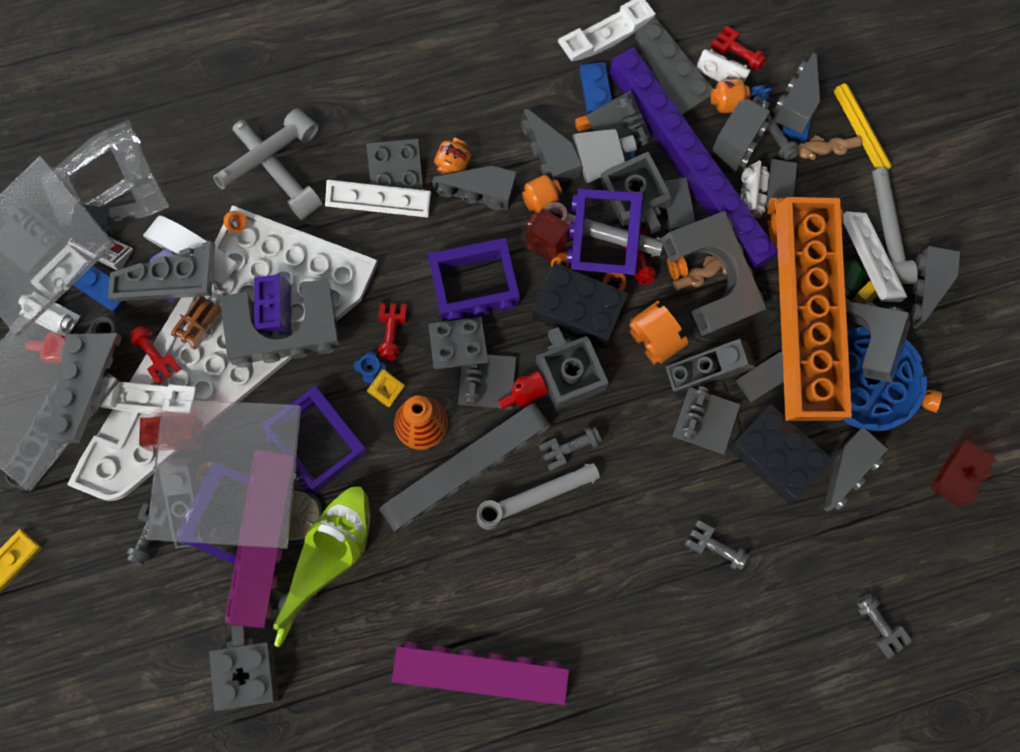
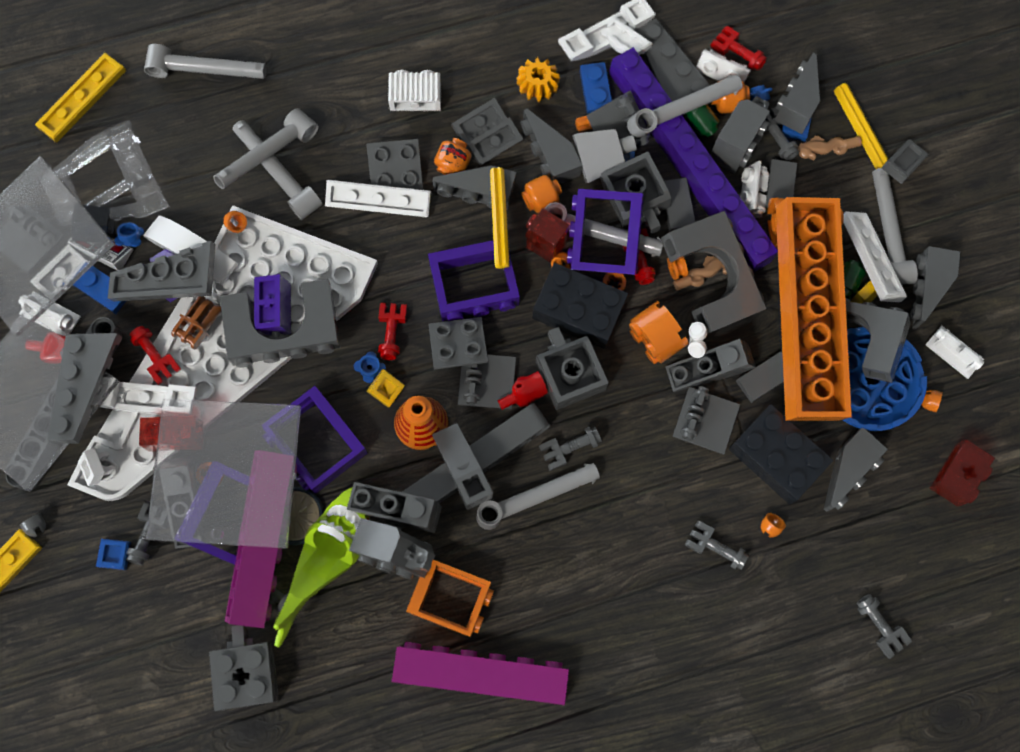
none -> dark grey hinge [20,513,46,537]
none -> yellow tile [35,53,126,143]
none -> white tile [78,448,115,486]
none -> blue tile [96,539,131,570]
none -> blue plate [114,222,144,247]
none -> light grey piece [144,44,266,79]
none -> dark grey slope [347,482,442,533]
none -> dark grey hinge [349,518,435,580]
none -> white brick [389,70,441,111]
none -> orange window [406,560,494,637]
none -> dark grey slope [432,423,493,510]
none -> dark grey slope [451,98,523,166]
none -> yellow axle [490,167,509,269]
none -> light orange gear [517,56,560,102]
none -> white tile [607,16,652,55]
none -> light grey piece [627,75,743,137]
none -> dark green brick [685,104,720,138]
none -> white piece [688,322,707,358]
none -> orange hinge [761,513,786,538]
none -> dark grey tile [882,139,928,184]
none -> white hinge [925,325,984,379]

